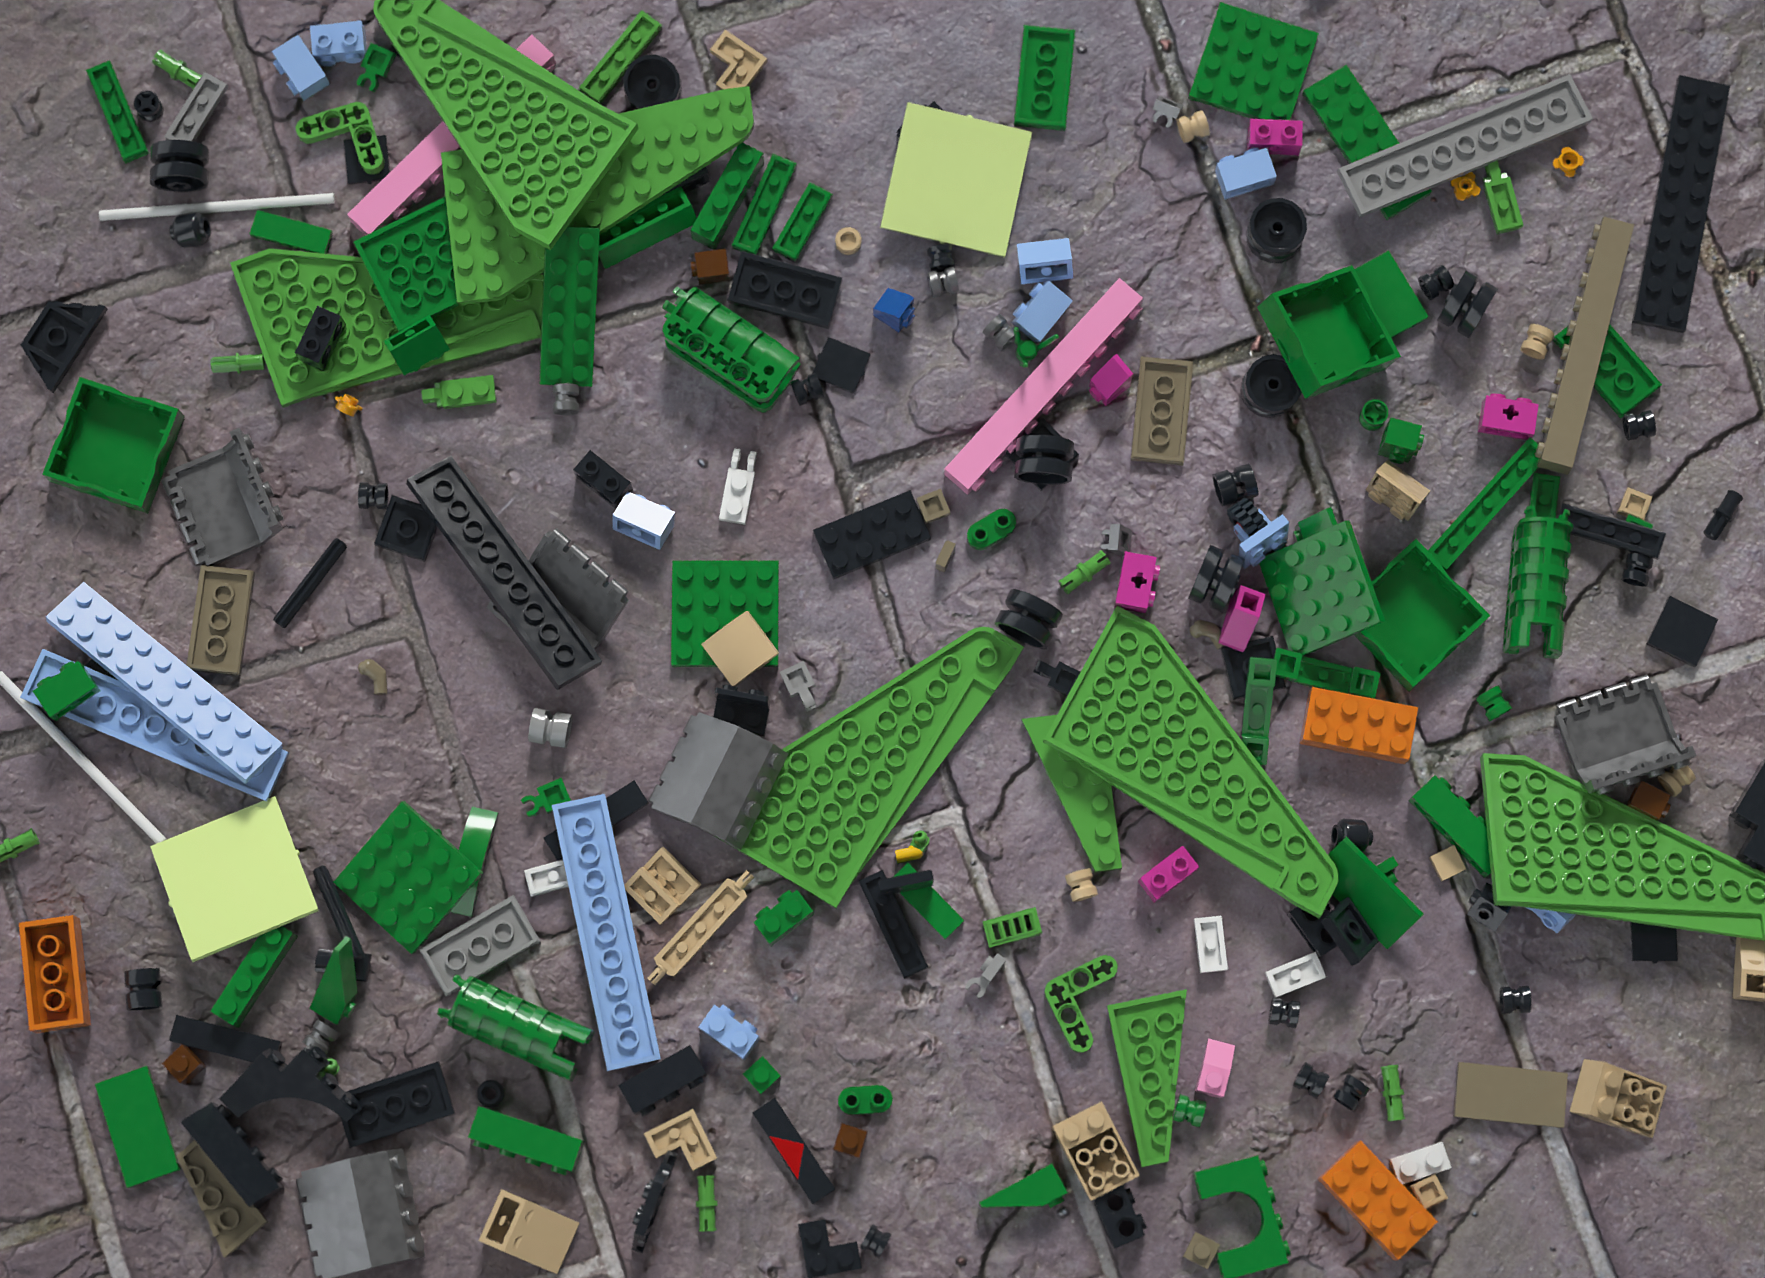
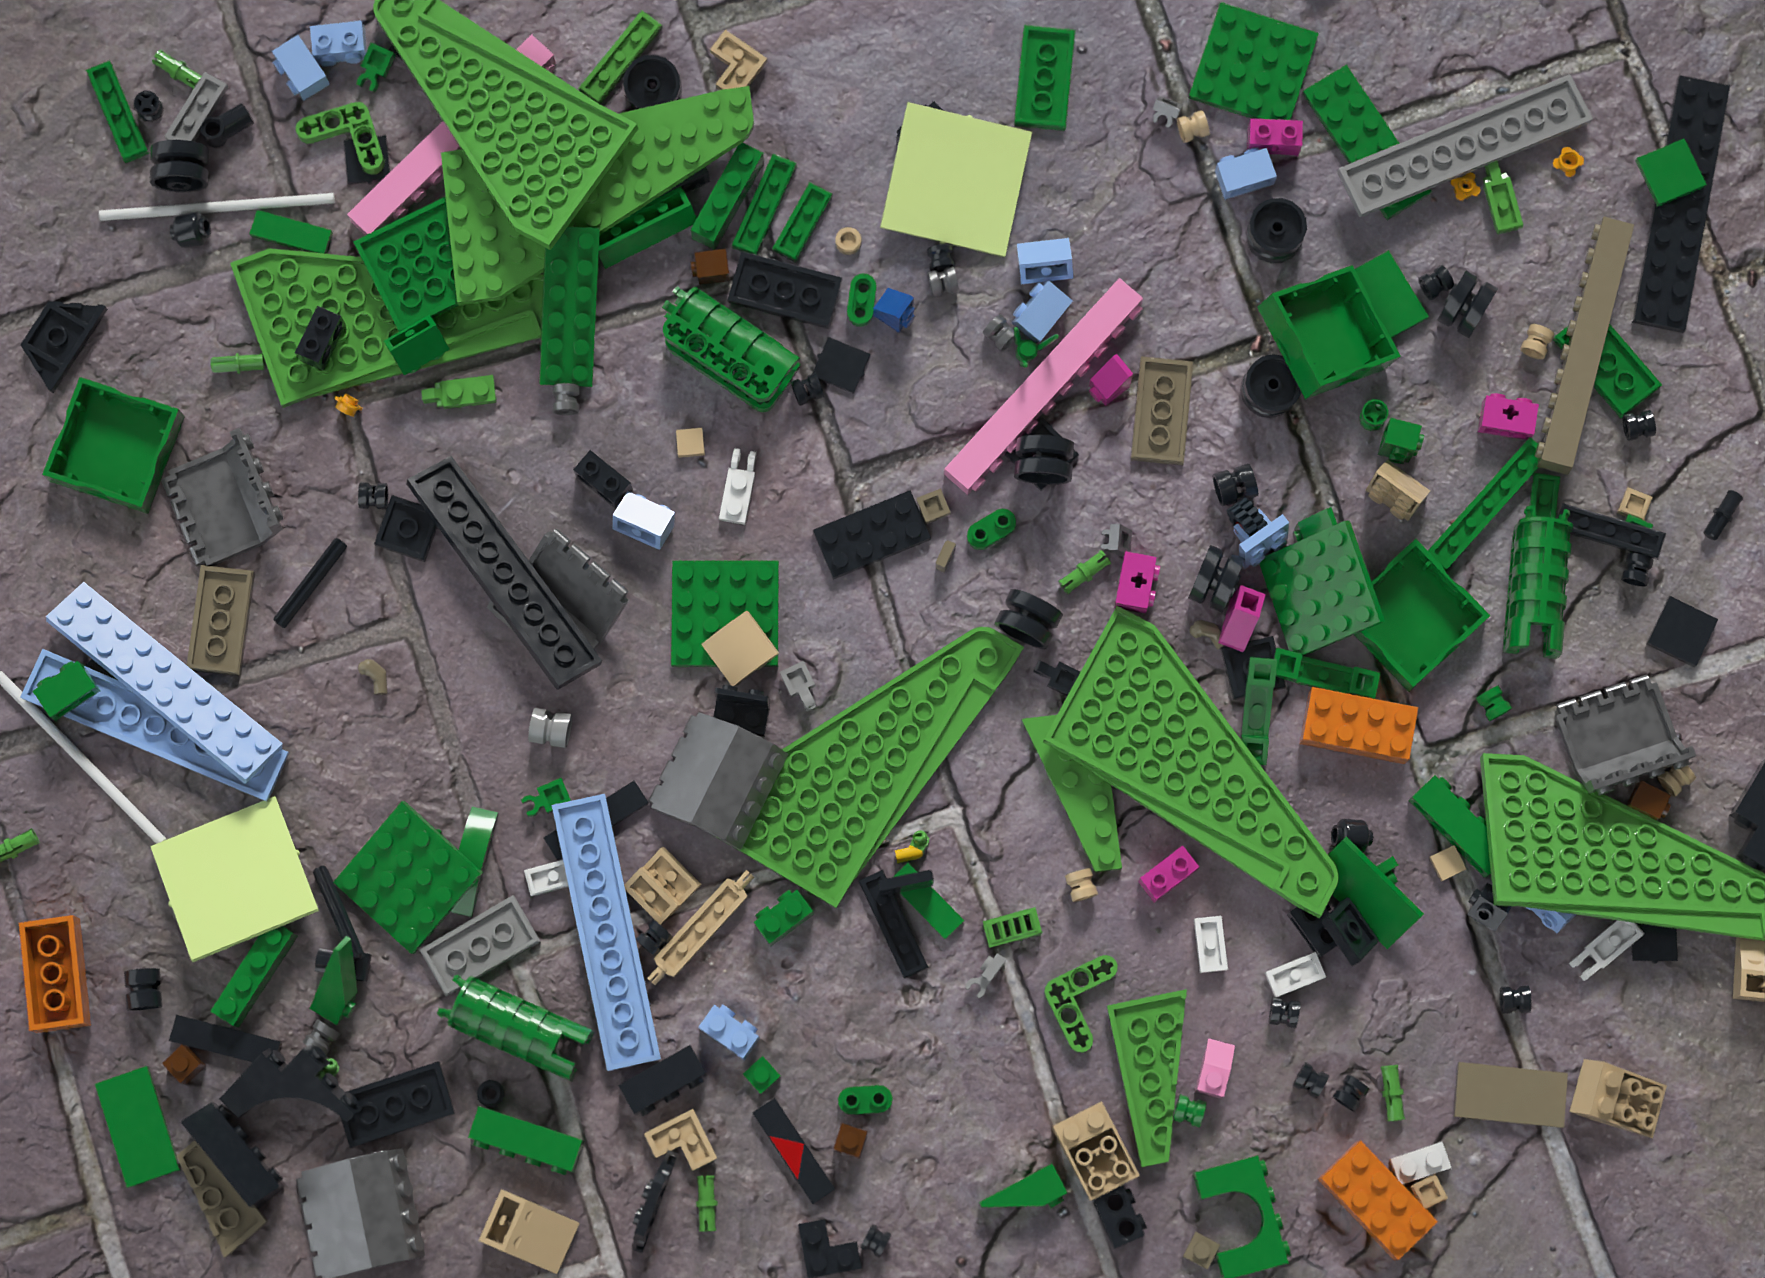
none -> black piece [201,103,254,148]
none -> black wheel [636,919,673,957]
none -> tan tile [676,428,705,458]
none -> green plate [847,273,877,327]
none -> white hinge [1569,920,1644,981]
none -> green tile [1635,139,1707,207]

